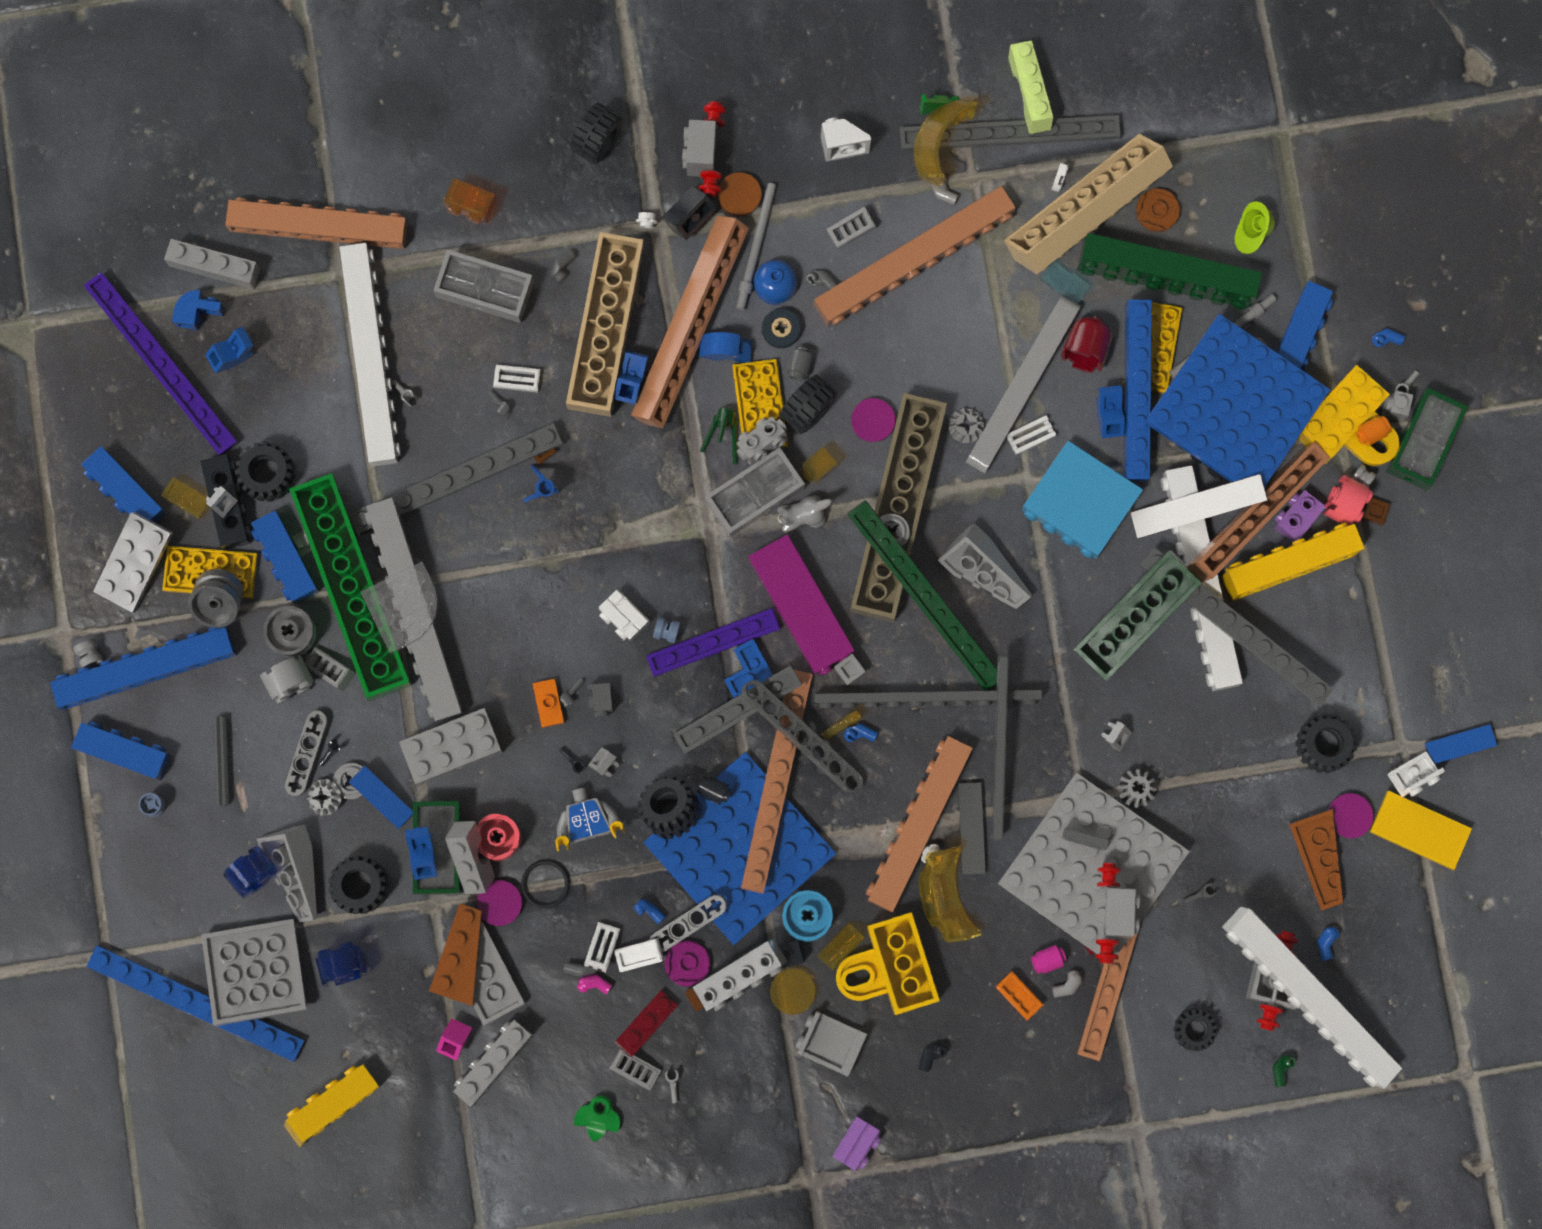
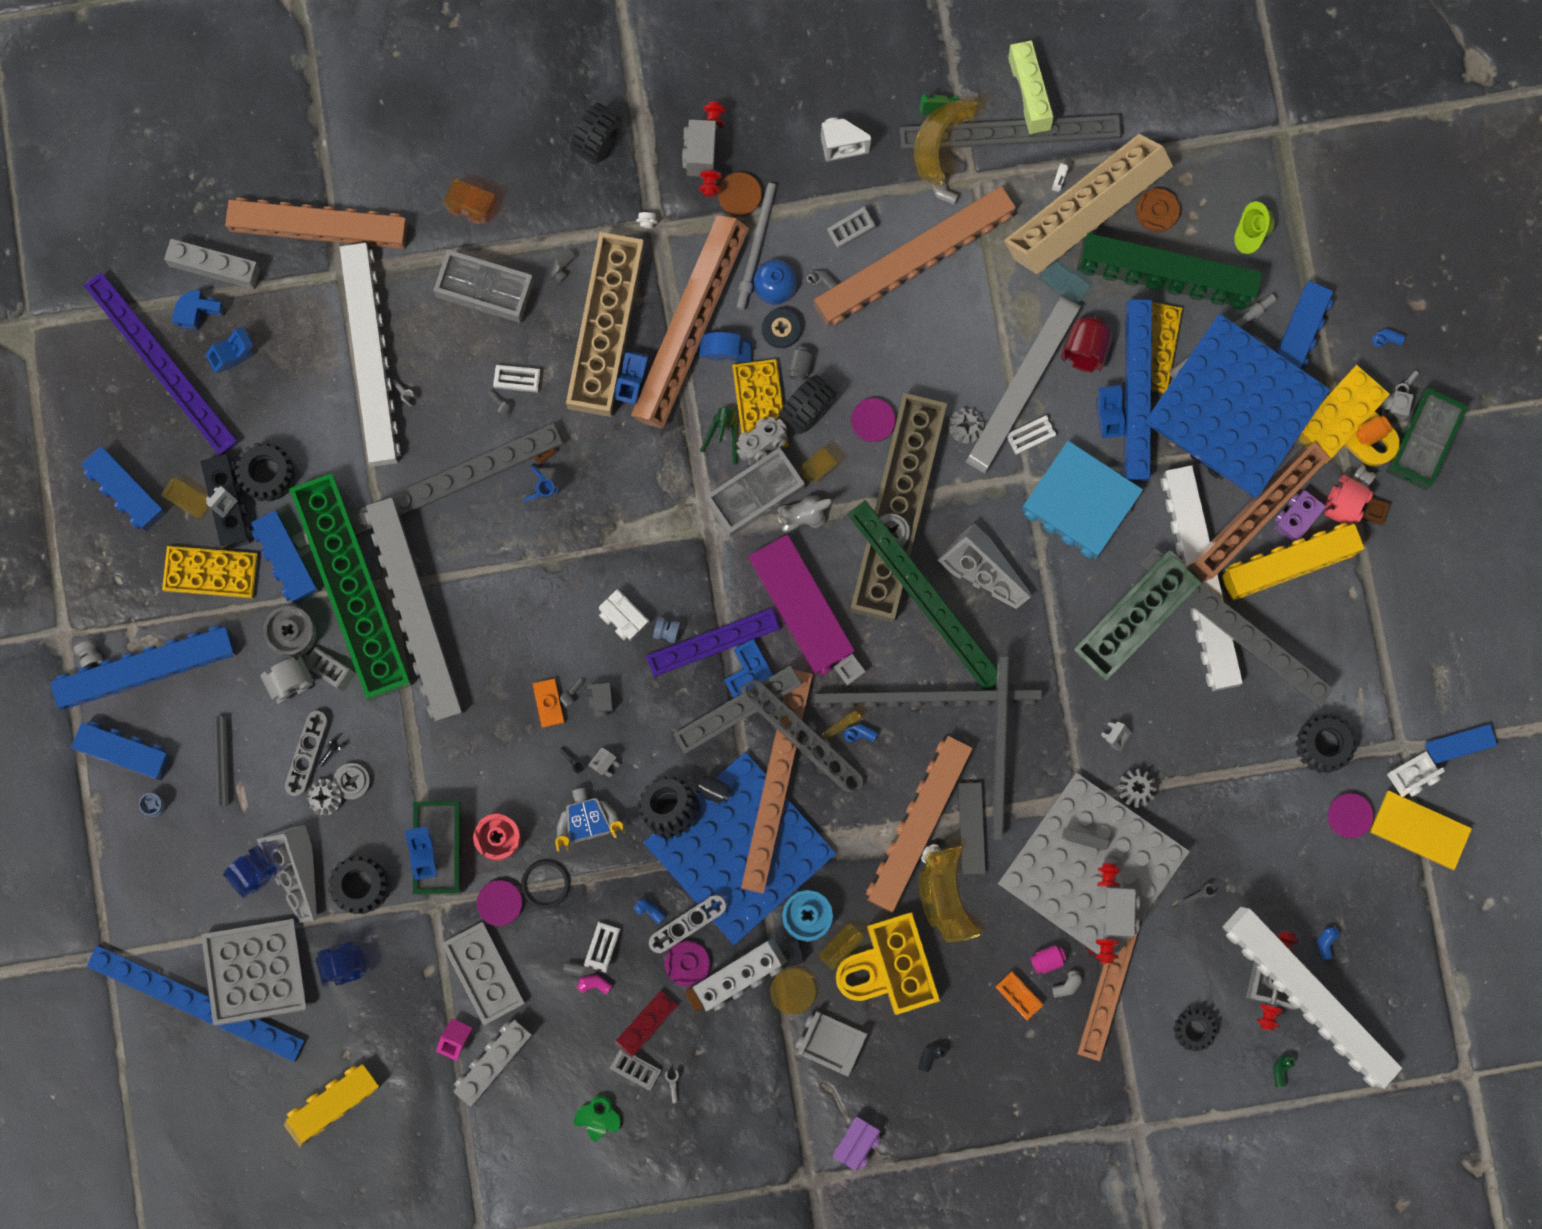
light grey plate [93,512,173,613] -> none
flat silver wheel [188,569,244,628] -> none
blue tile [349,765,413,829] -> none
clear plate [361,562,437,654] -> none
light grey brick [399,708,503,786] -> none
dark orange wing [429,903,482,1006] -> none
light grey arch [445,821,495,894] -> none
white tile [614,938,664,972] -> none
black brick [662,186,717,240] -> none
white sticker [1131,474,1267,538] -> none
dark orange wing [1289,809,1343,911] -> none

